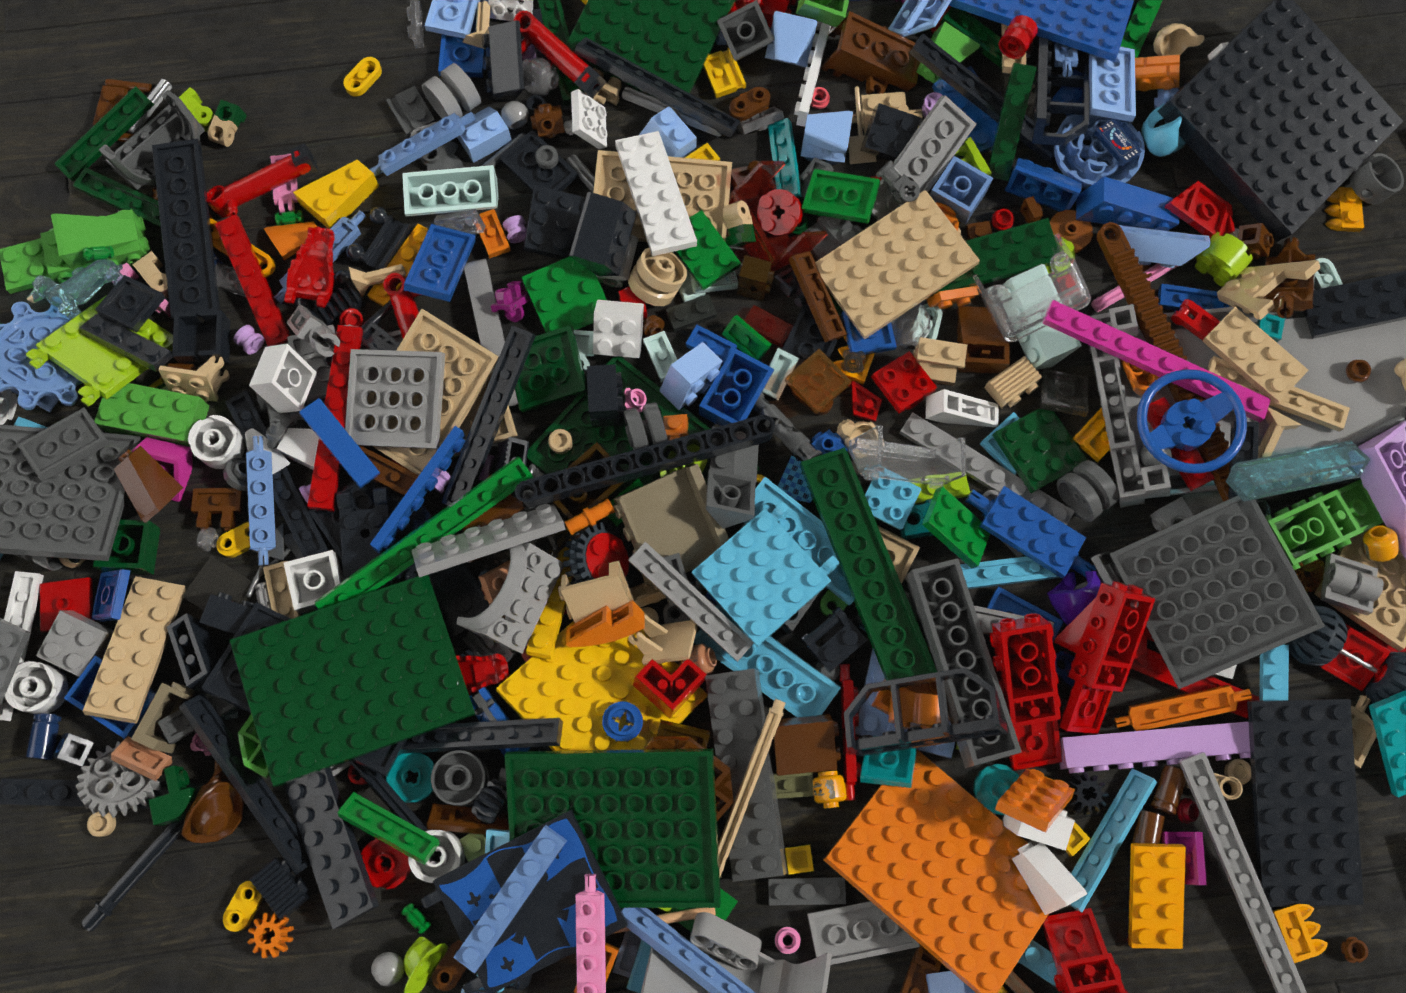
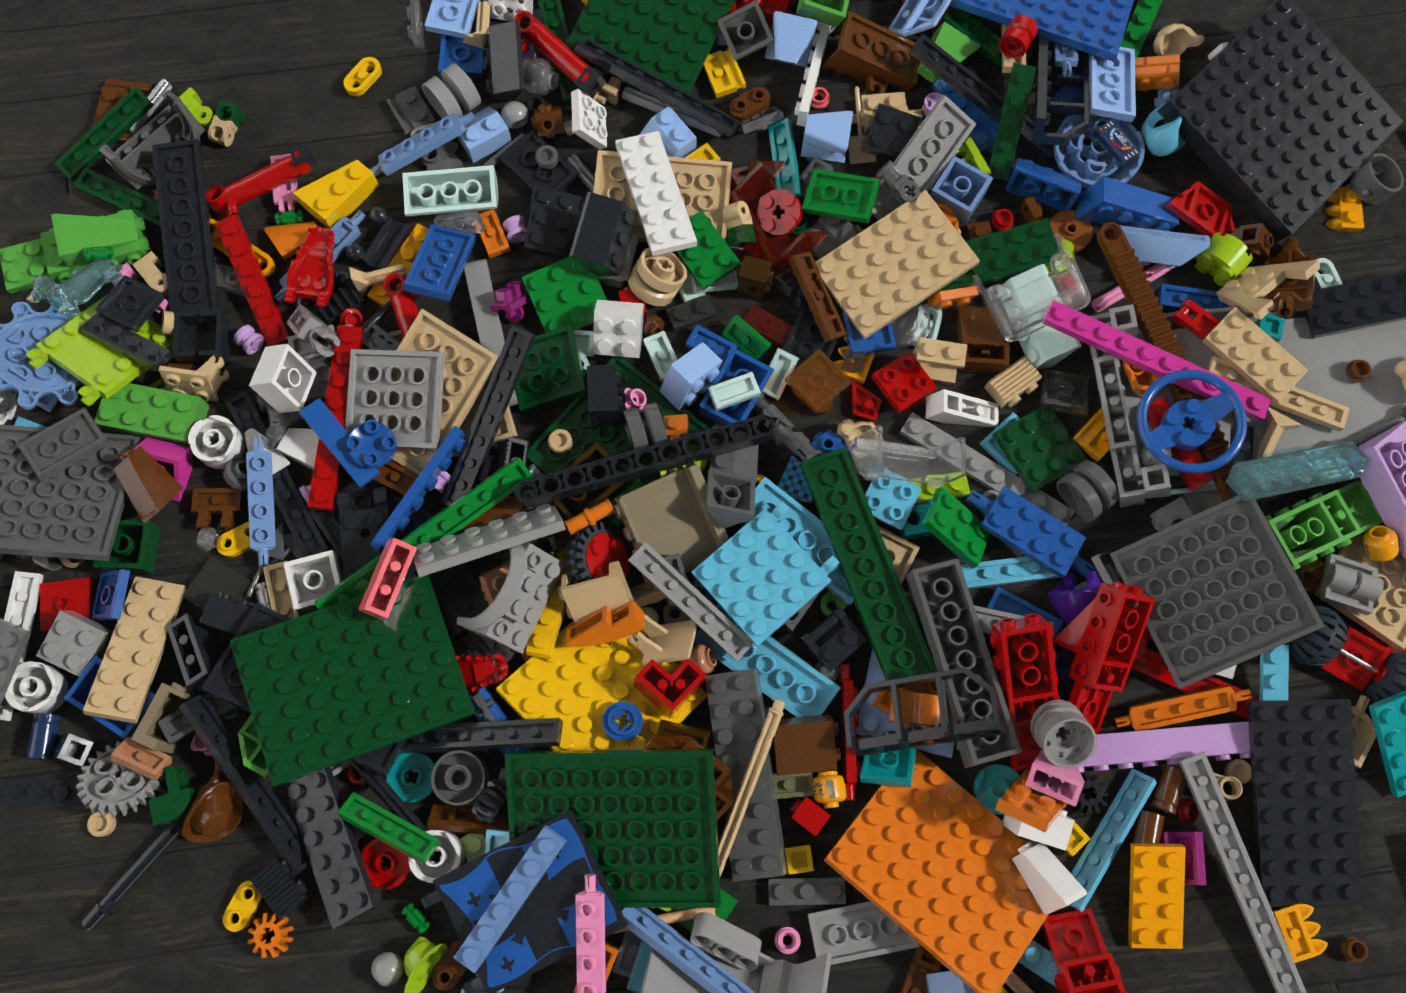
none -> tan tile [161,311,174,335]
none -> blue dish [347,420,397,468]
none -> coral brick [358,538,417,620]
none -> light aqua tile [708,372,761,411]
none -> red brick [789,797,831,837]
none -> bright pink slope [1025,750,1085,807]
none -> light grey wheel [1030,700,1097,768]

